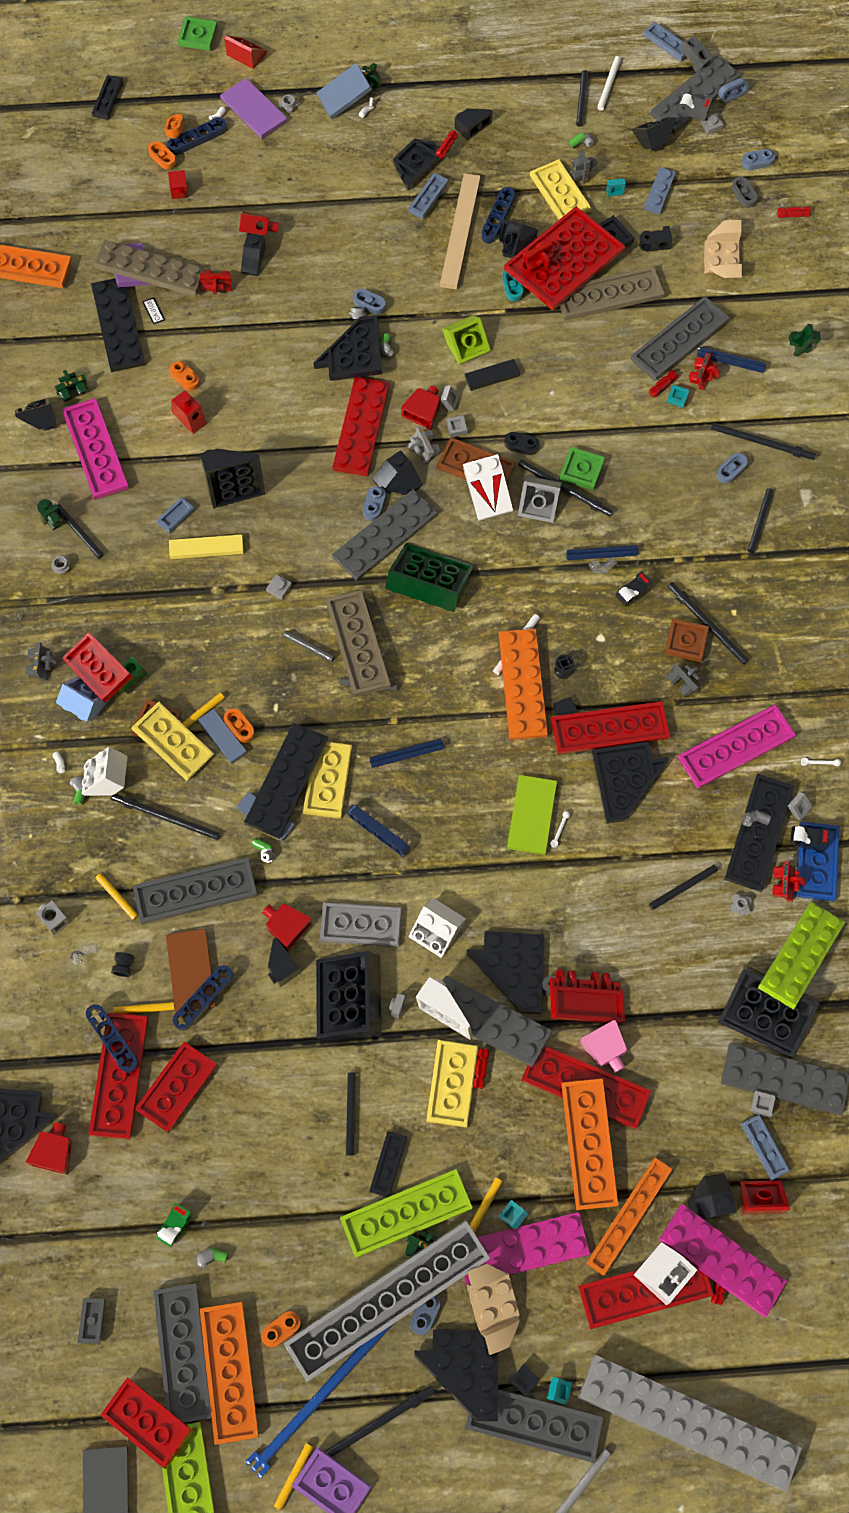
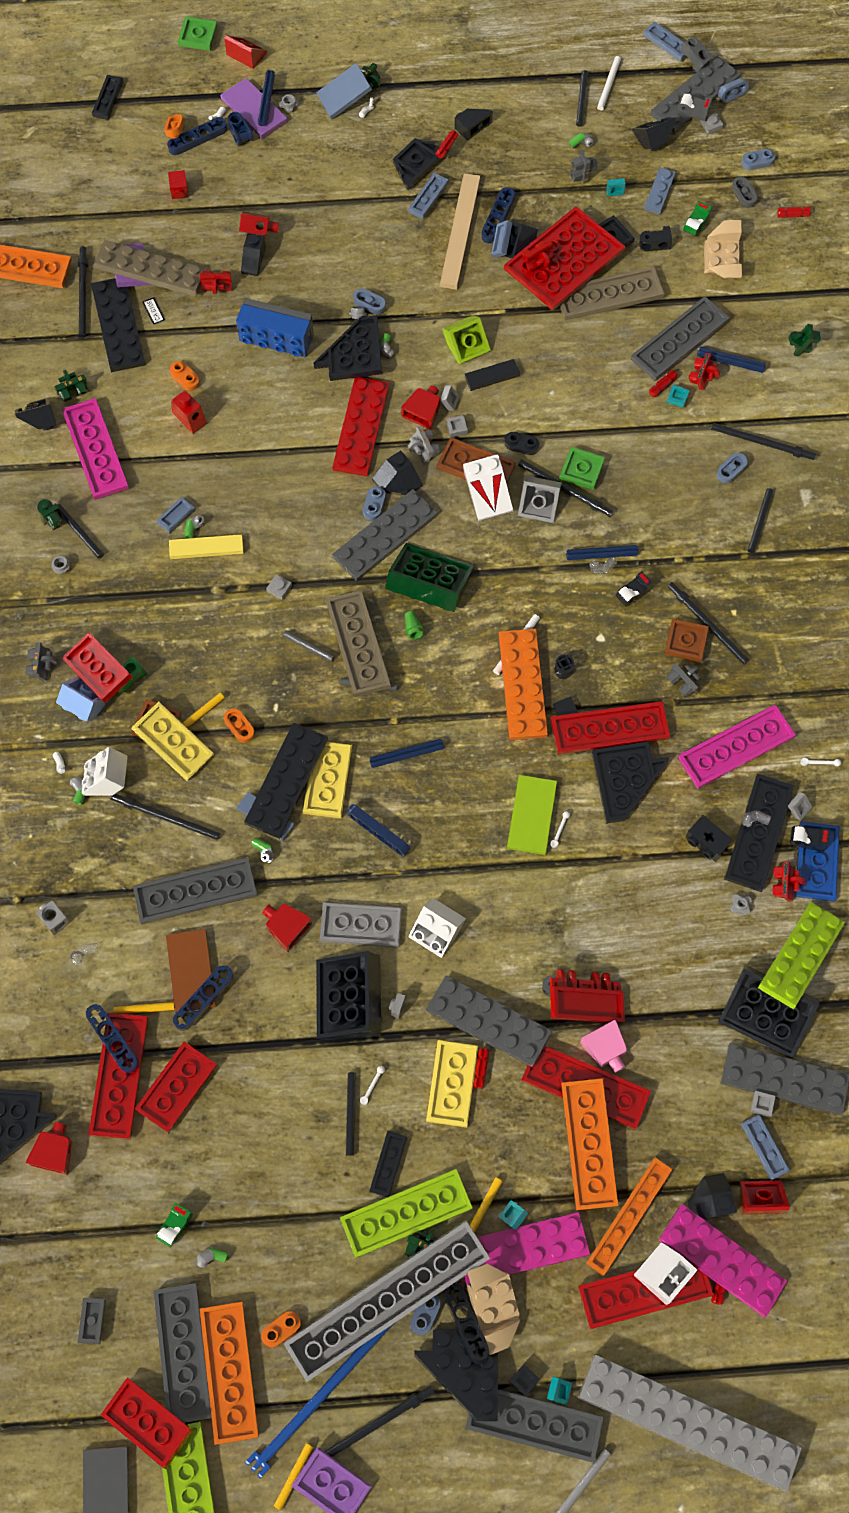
yellow bar [95,873,139,920] -> none
black wheel [111,952,135,977] -> none
orange plate [148,141,176,169] -> none
sand blue tile [198,709,247,764] -> none
black slope [200,449,265,509] -> none
black slope [267,937,300,987] -> none
white slope [416,977,473,1040] -> none
black wing [466,931,544,1014] -> none
teal plate [502,271,523,301] -> none
light yellow tile [530,159,592,219] -> none
black bar [649,865,718,910] -> none
none -> black bar [78,246,88,338]
none -> arm [184,515,205,539]
none -> dark blue piece [228,112,254,146]
none -> blue piece [236,298,314,358]
none -> dark blue axle [257,70,275,126]
none -> white hinge [360,1066,385,1105]
none -> bright green cone [404,611,424,640]
none -> black beam [444,1283,489,1364]
none -> sand blue tile [491,220,512,258]
none -> green leg [683,201,712,237]
none -> black brick [685,815,733,862]

